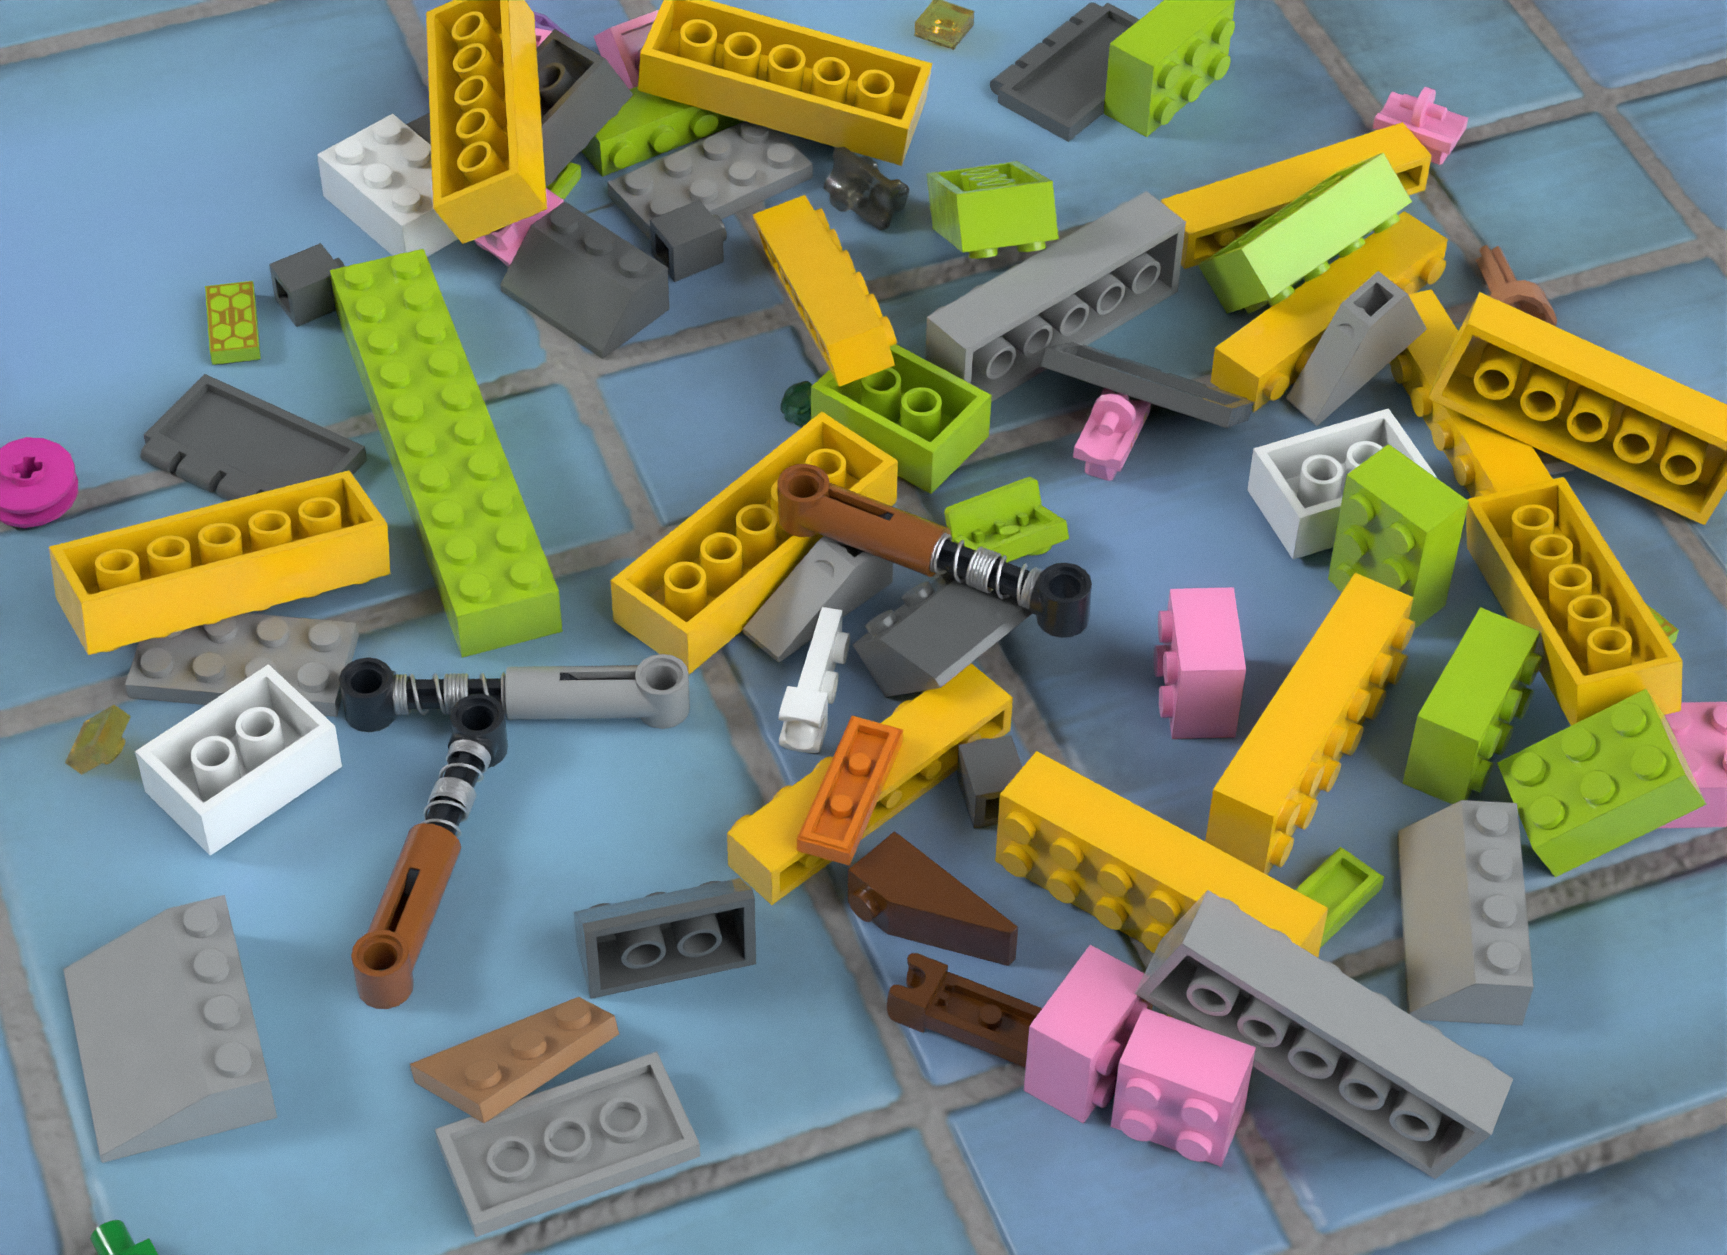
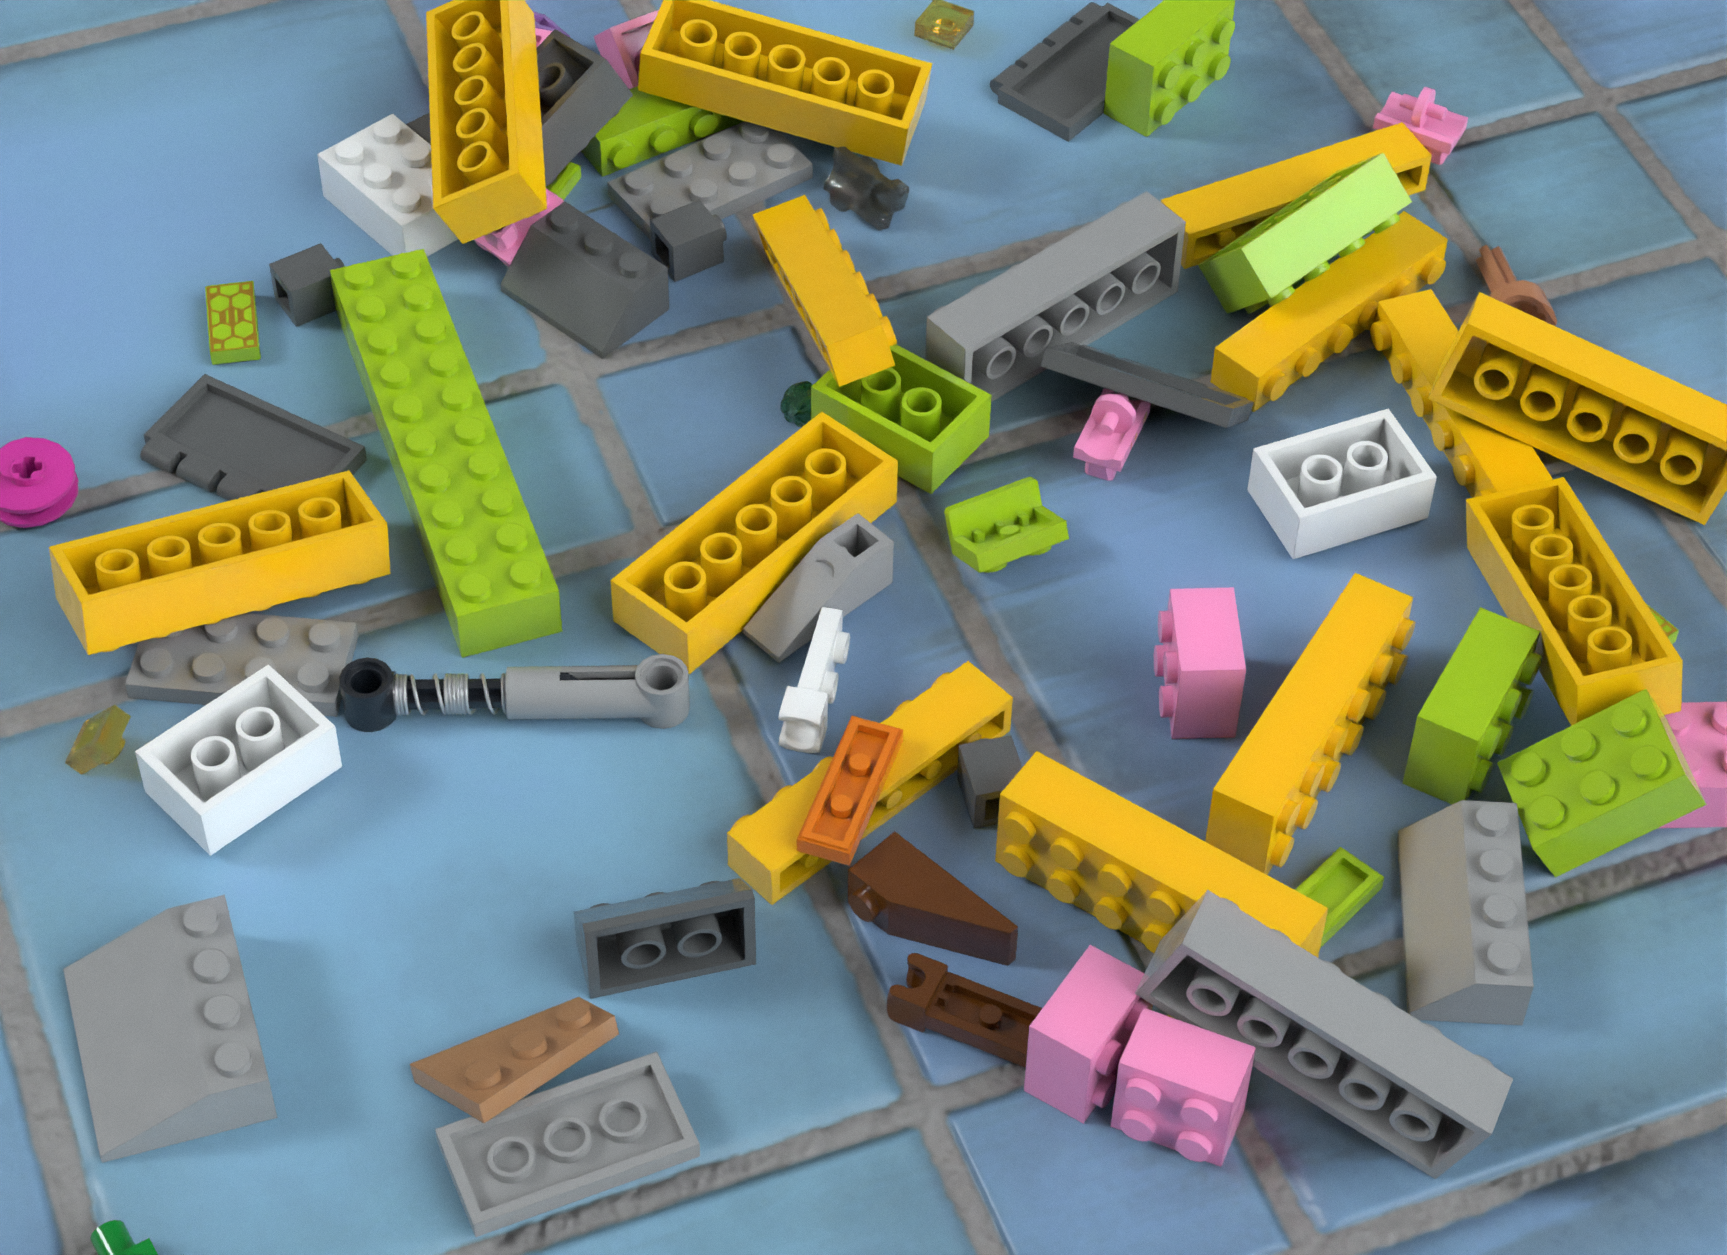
dark orange piece [351,694,508,1009] -> none
piece [777,464,1092,638] -> none
dark grey slope [853,569,1032,697] -> none
lime brick [926,161,1059,259] -> none
light grey slope [1286,271,1427,426] -> none
lime brick [1328,444,1469,630] -> none

